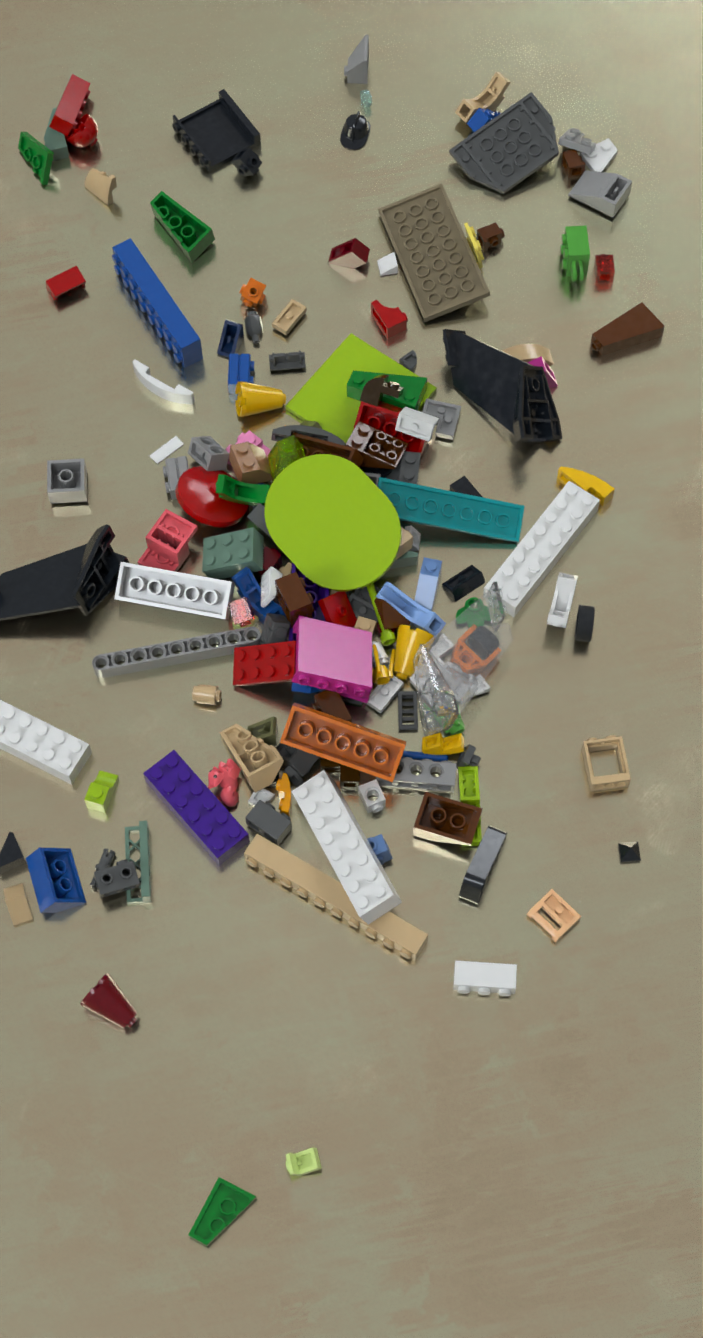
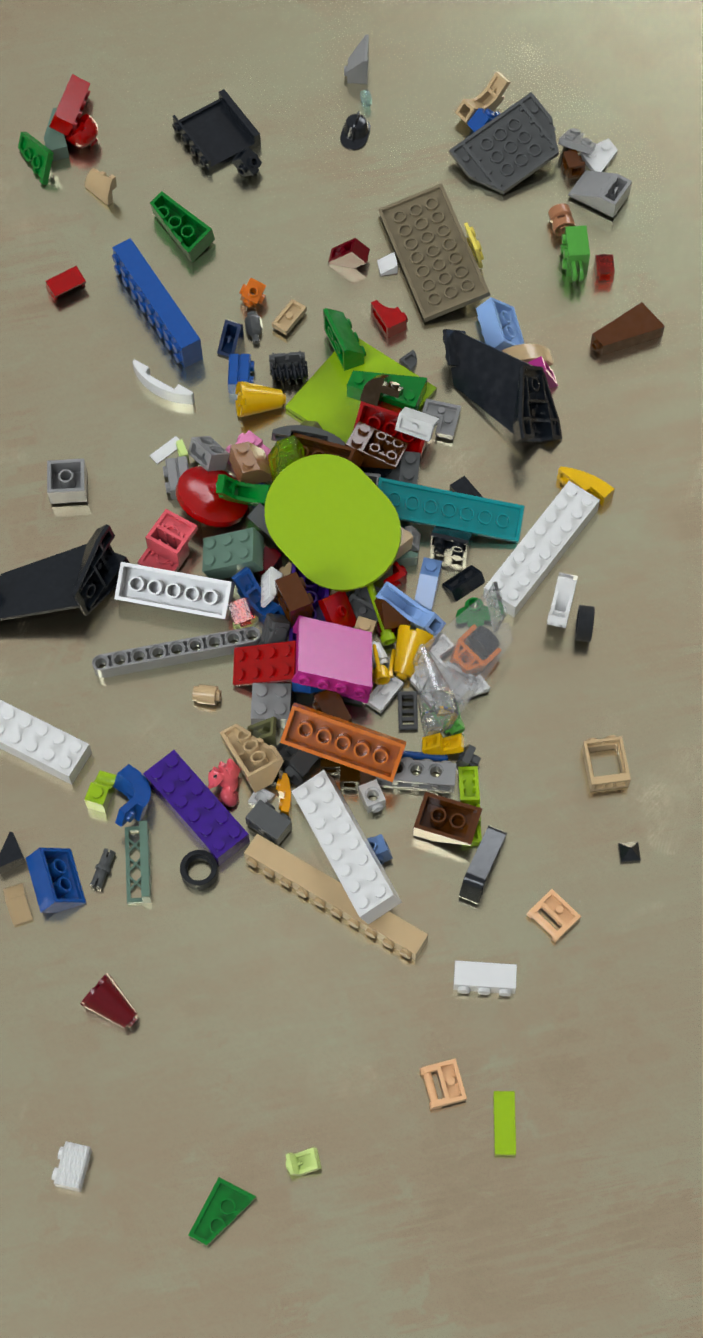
dark grey brick [94,859,140,898] -> none
reddish brown brick [476,222,505,253] -> none
none -> white brick [52,1141,92,1192]
none -> blue arch [113,764,151,827]
none -> yellowish green tile [176,439,190,463]
none -> black tyre [180,850,219,890]
none -> light grey brick [251,683,292,728]
none -> black piece [271,361,308,386]
none -> green slope [323,308,366,371]
none -> red bracket [384,561,408,589]
none -> light nougat plate [419,1058,467,1110]
none -> black slope [430,526,472,561]
none -> light blue slope [476,297,525,351]
none -> lime tile [493,1091,516,1156]
none -> nougat wheel [548,203,576,237]

